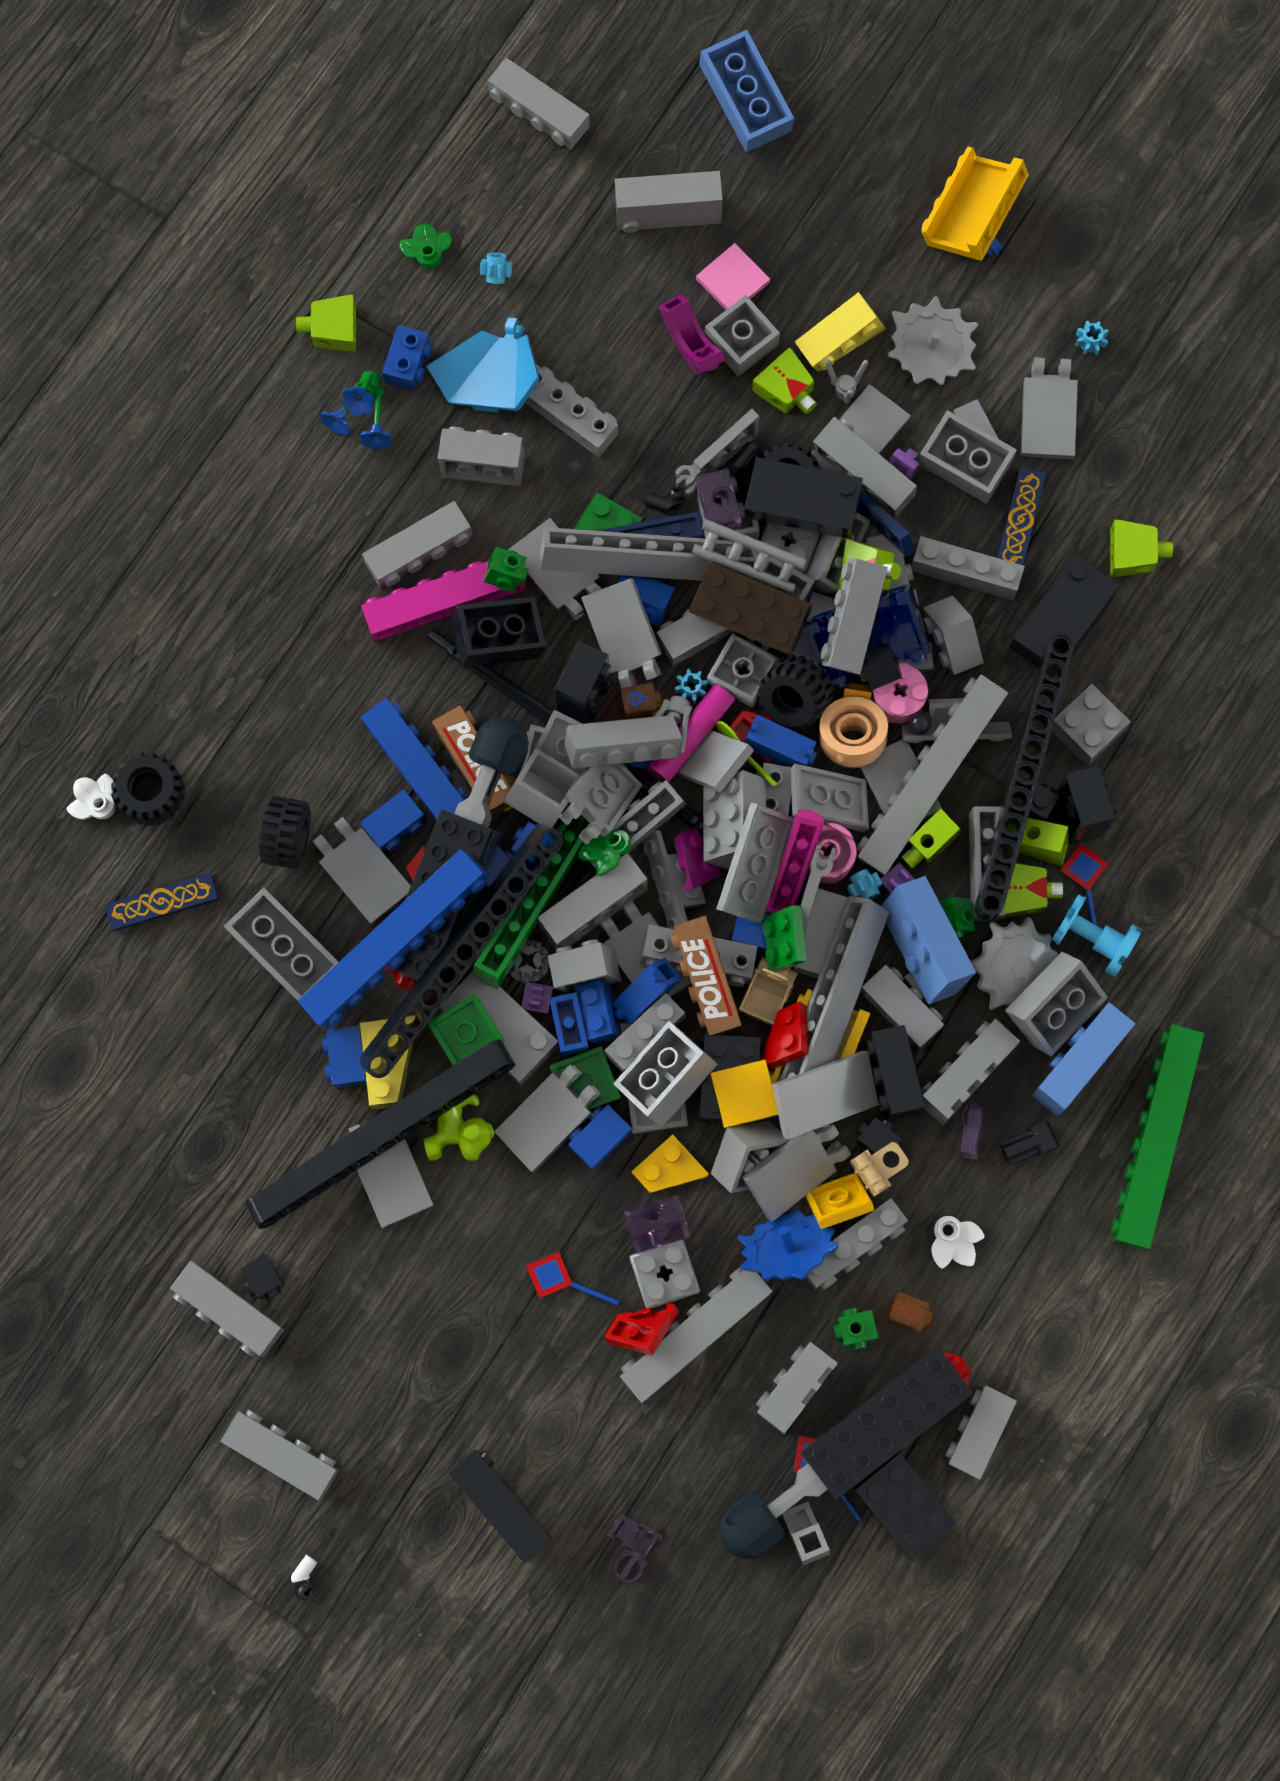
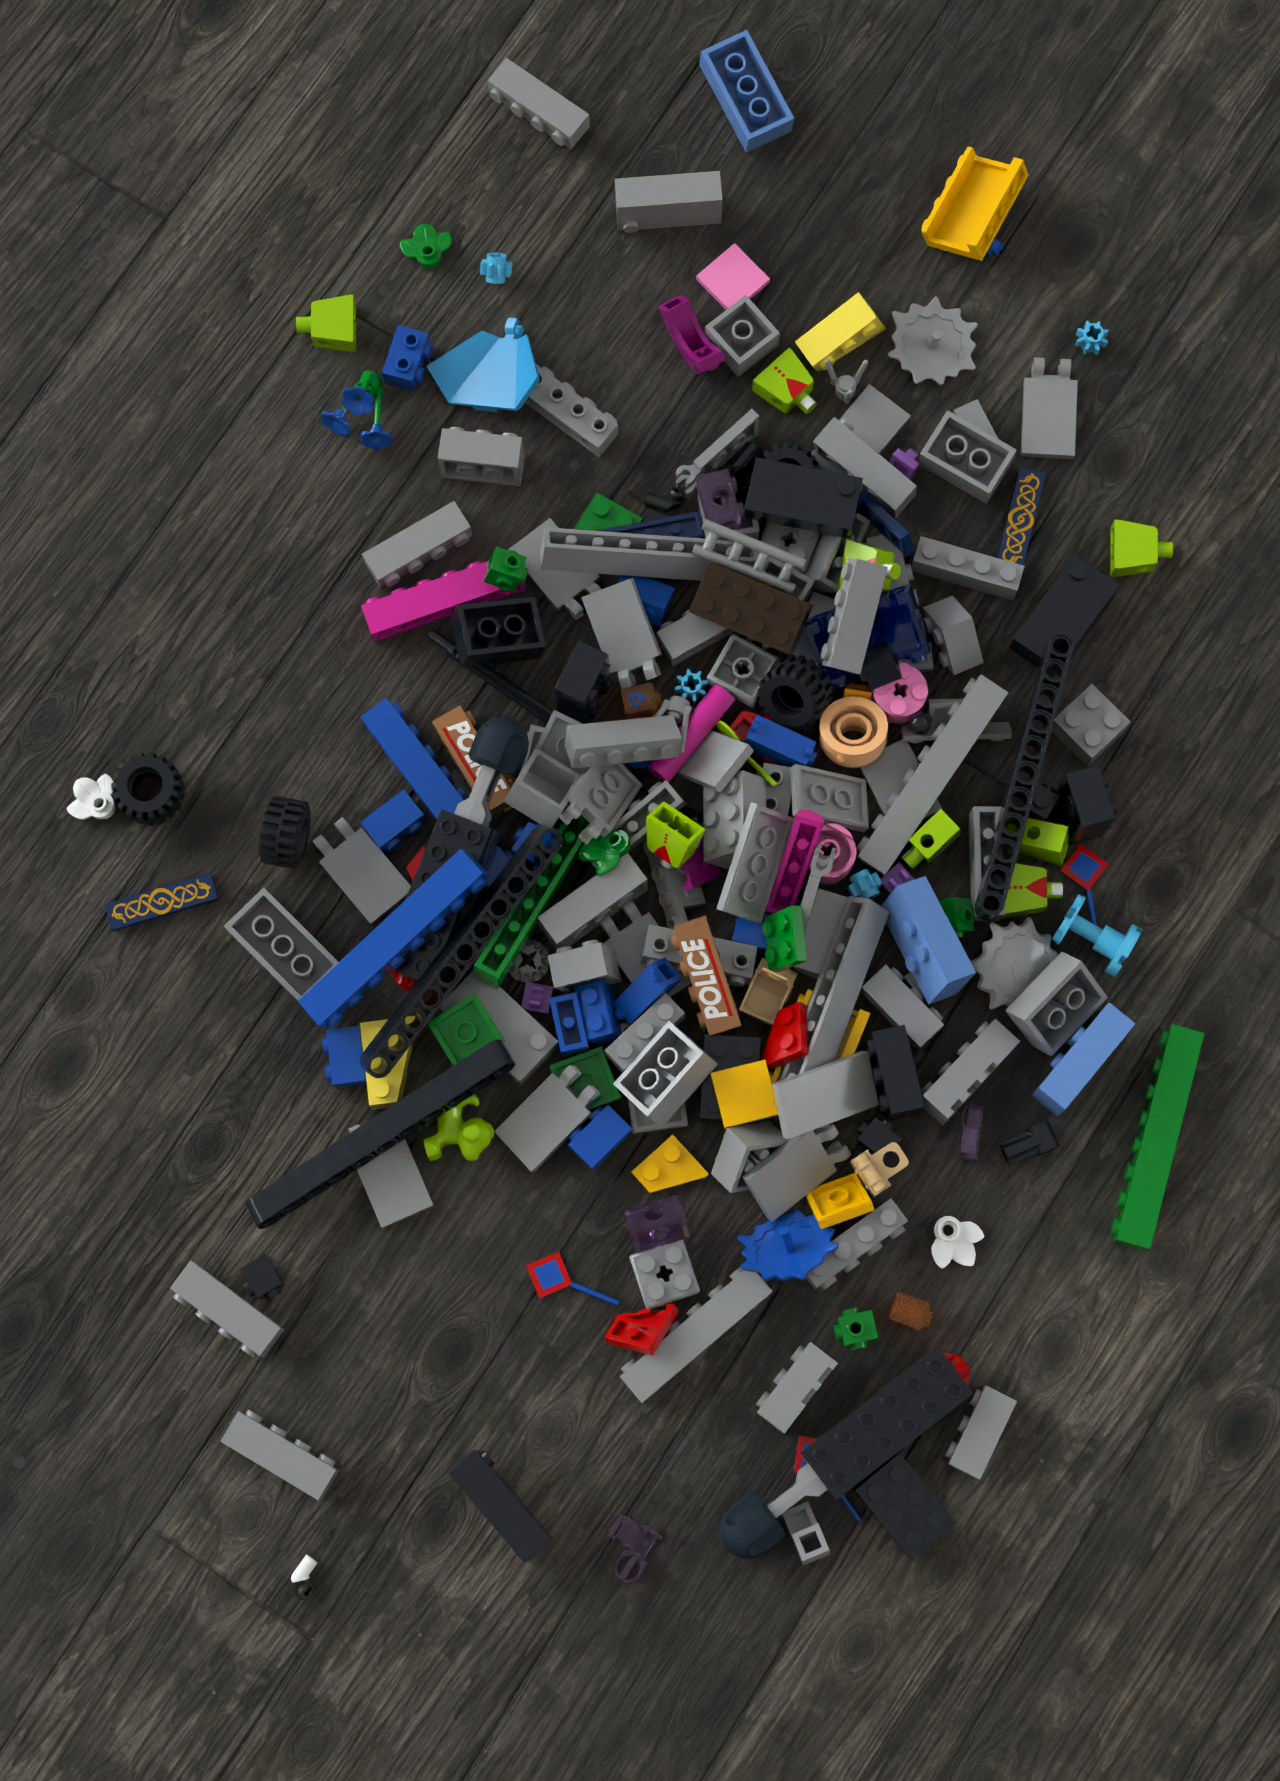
none -> lime torso [646,801,705,868]

